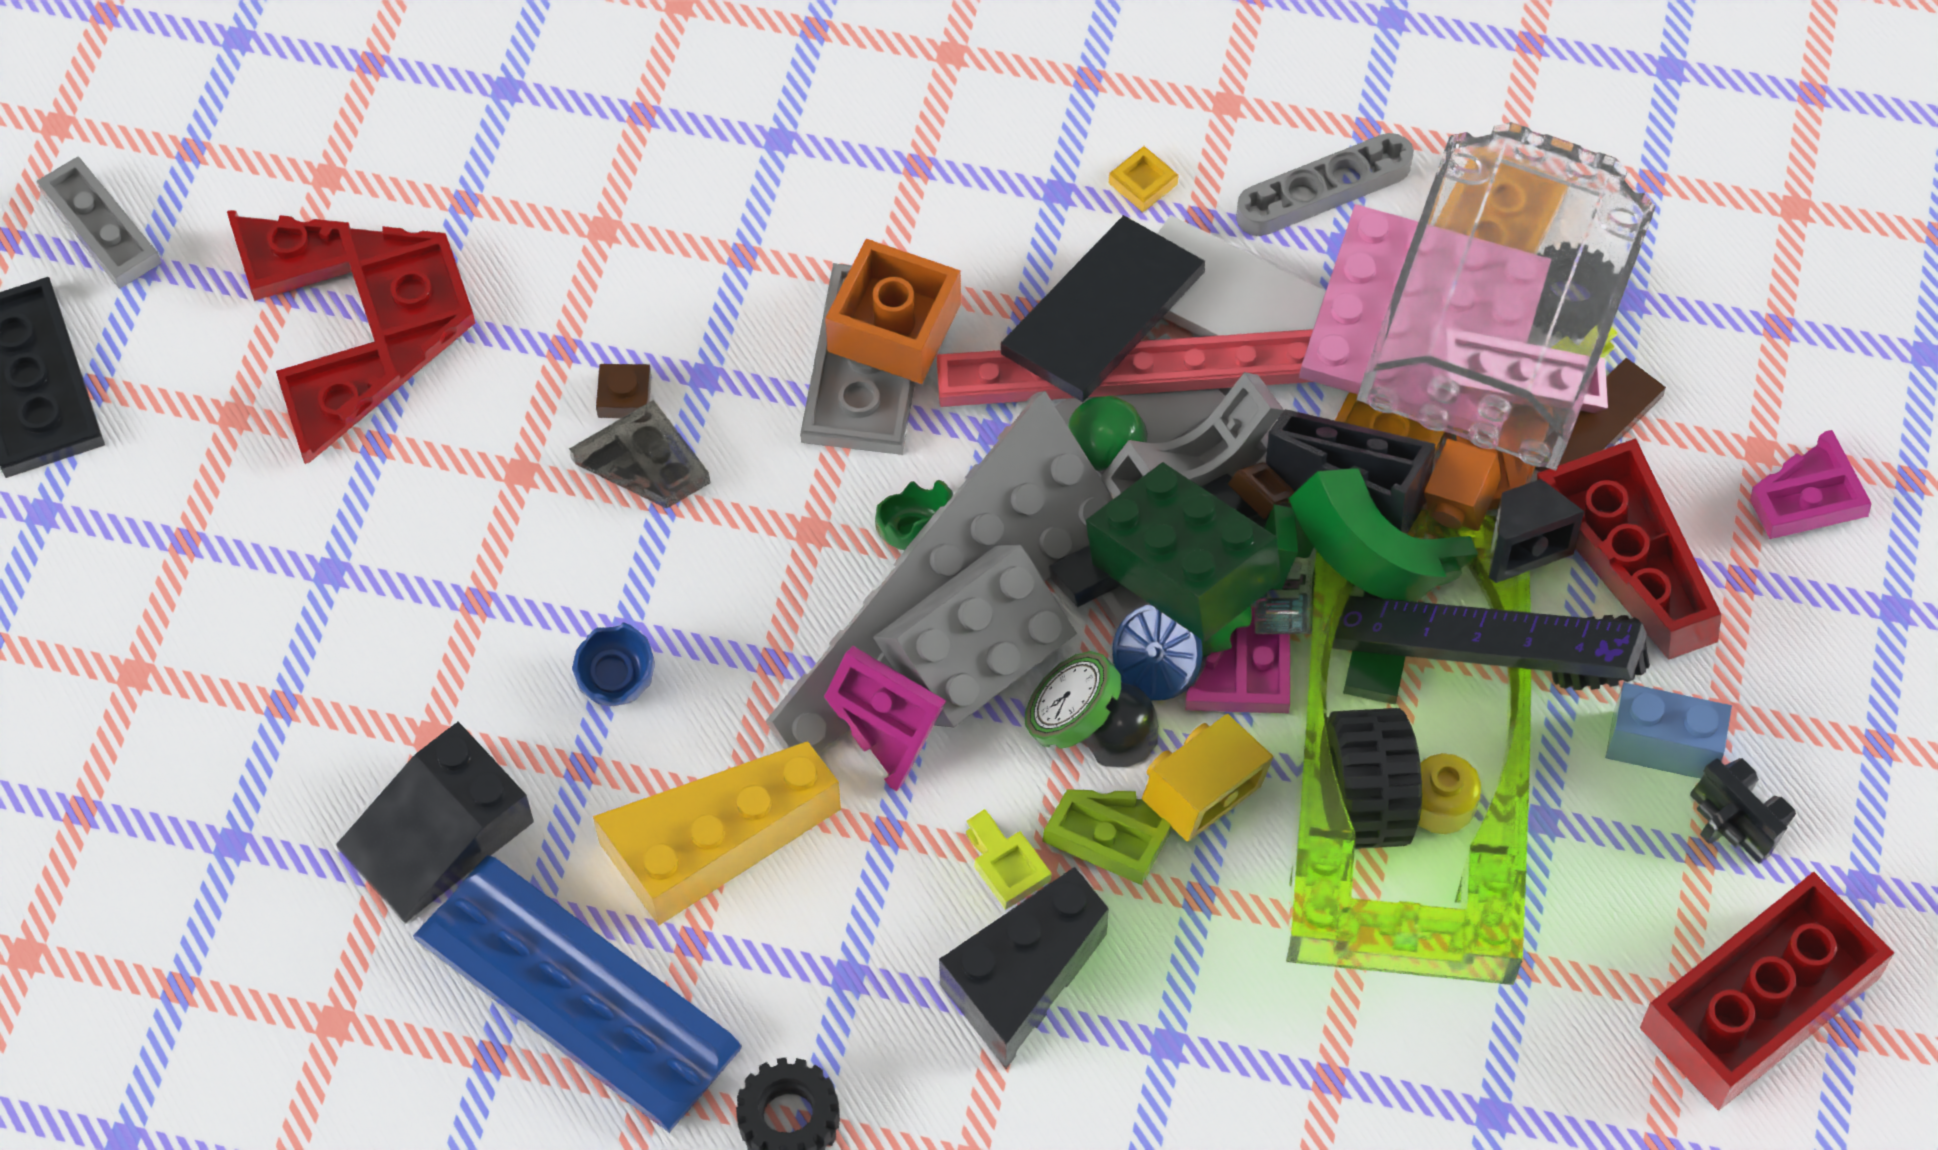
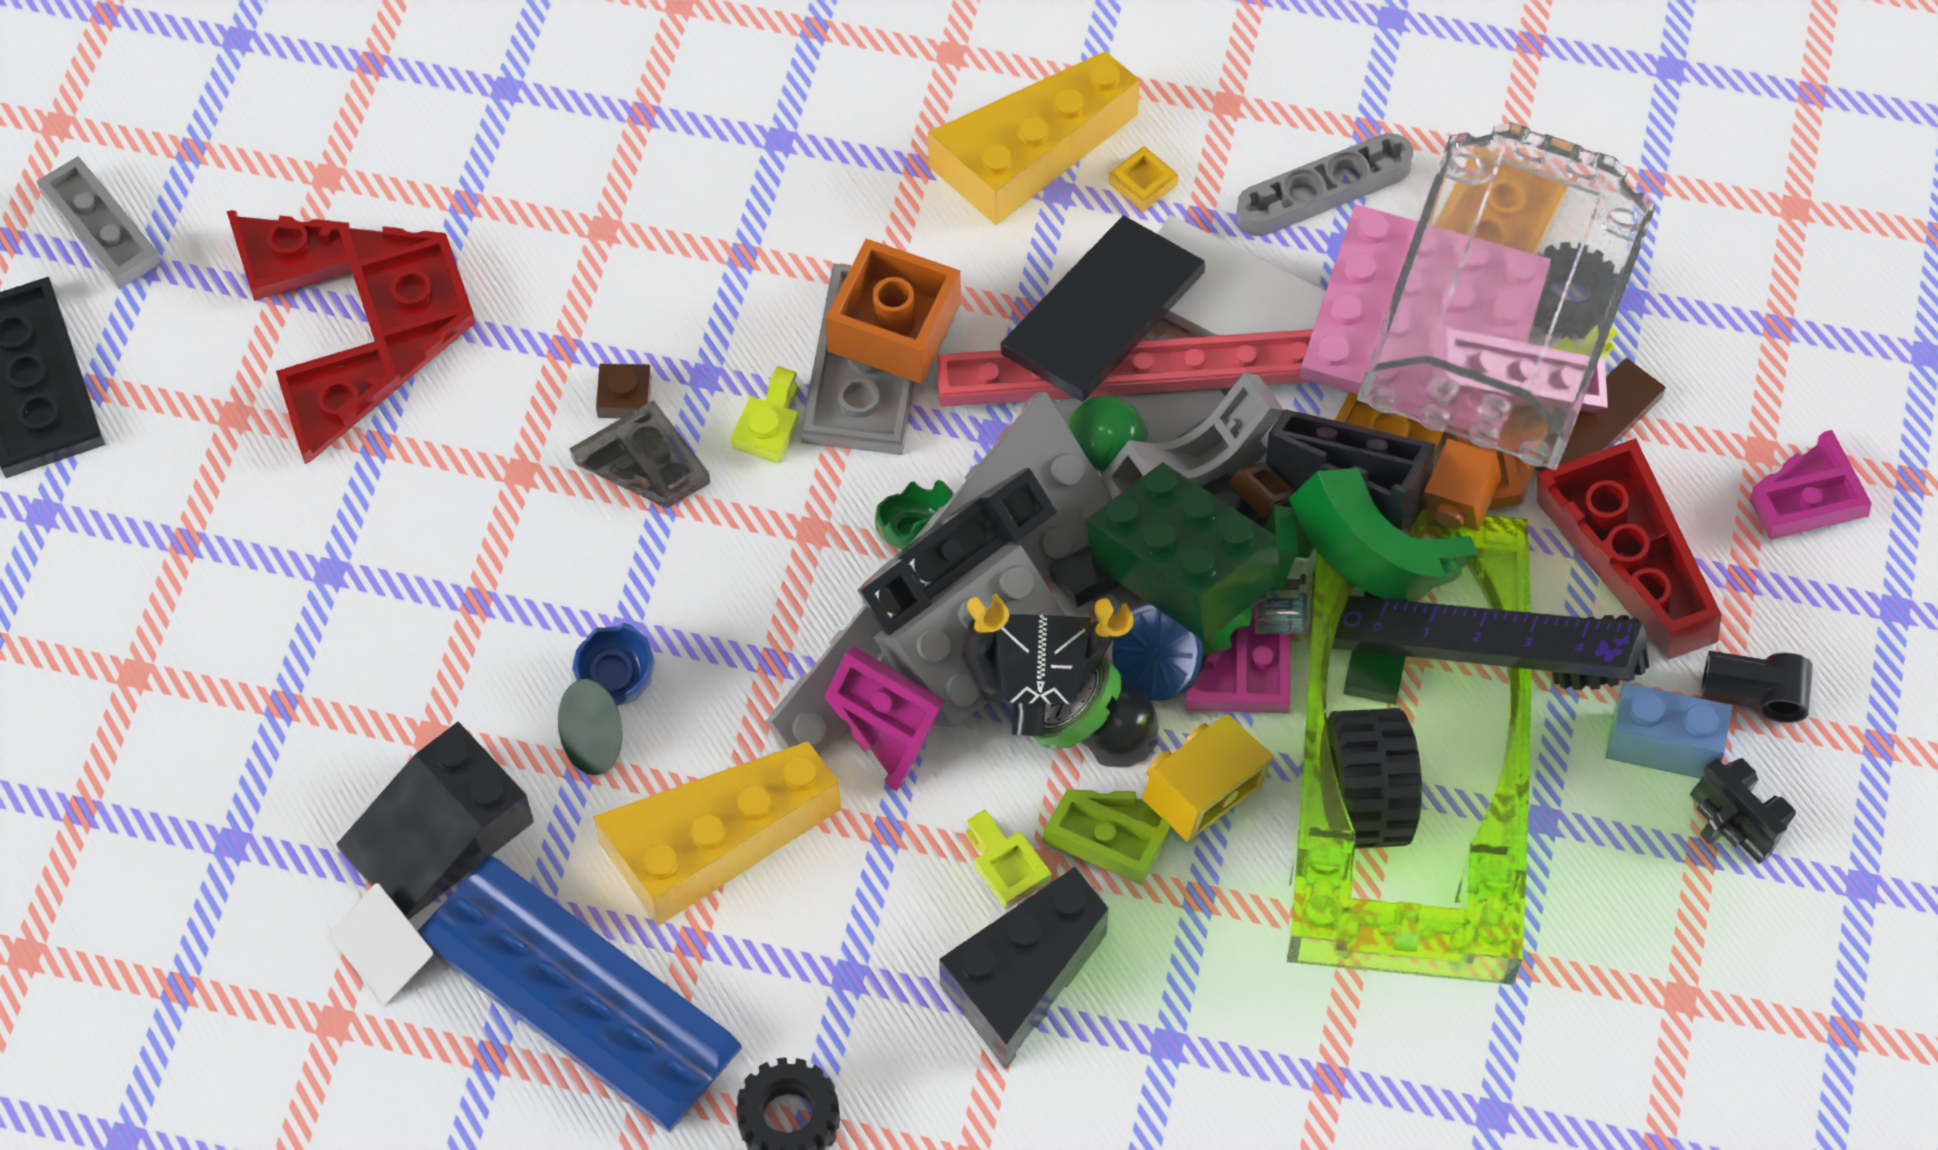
yellow head [1418,753,1481,835] -> none
black slope [1489,479,1584,583] -> none
red brick [1639,871,1895,1112] -> none
none -> white sticker [329,883,433,1005]
none -> sticker [558,679,623,775]
none -> neon yellow plate [730,366,799,464]
none -> black slope [857,468,1057,635]
none -> yellow wedge [927,51,1140,226]
none -> black torso [961,594,1134,736]
none -> black piece [1700,650,1813,723]

